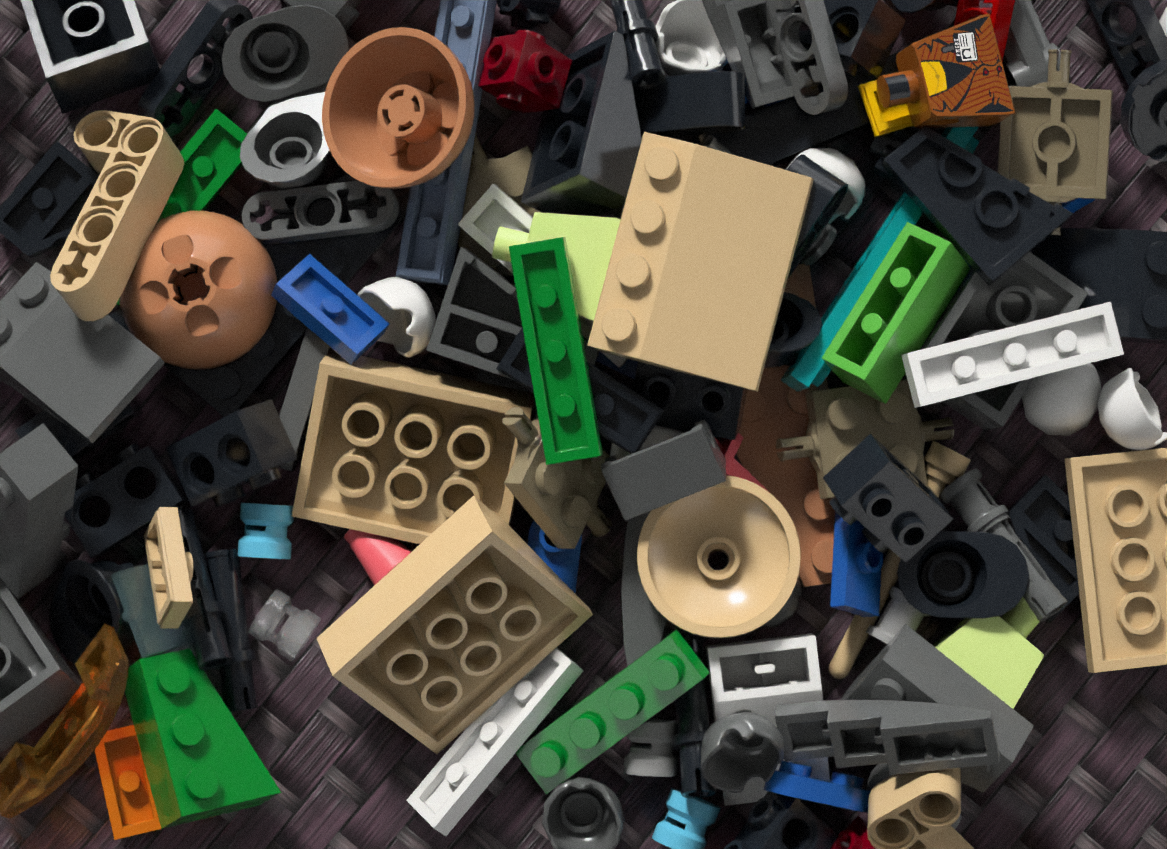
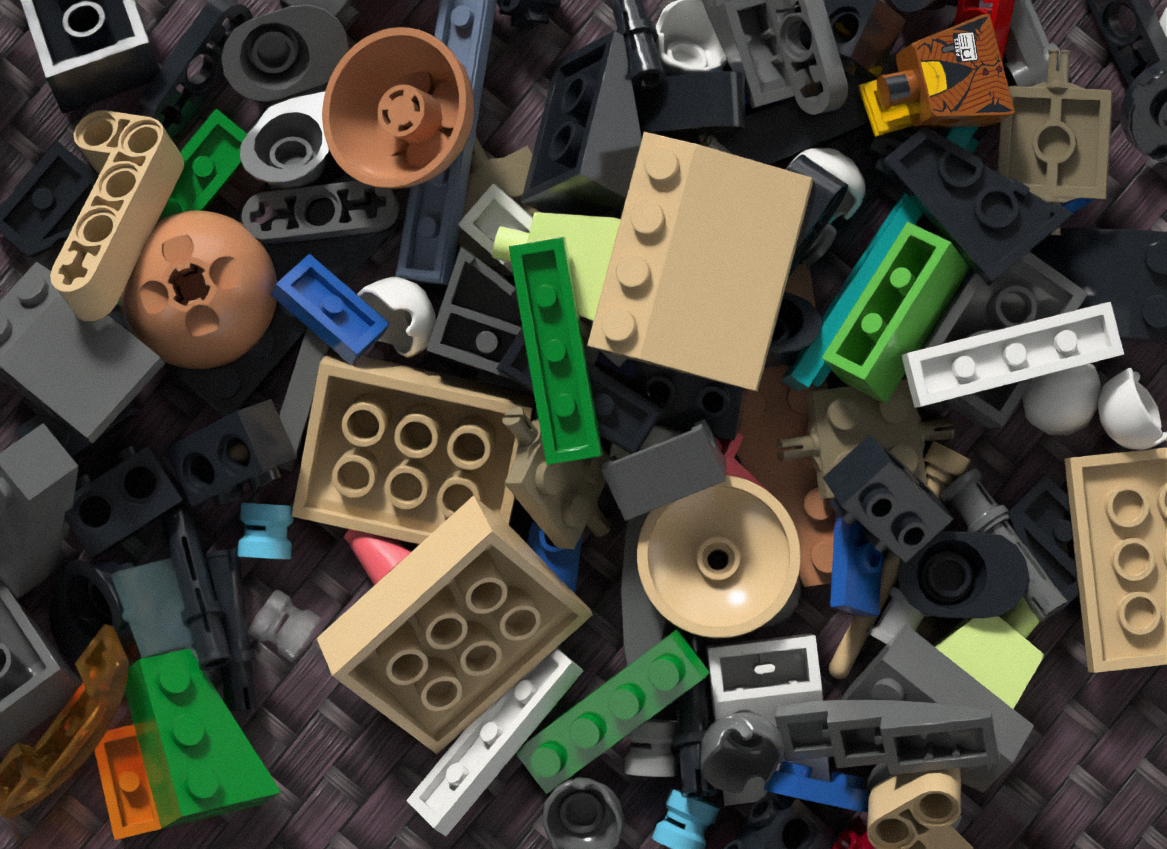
tan plate [144,507,193,629] -> none
dark red brick [478,30,572,113] -> none

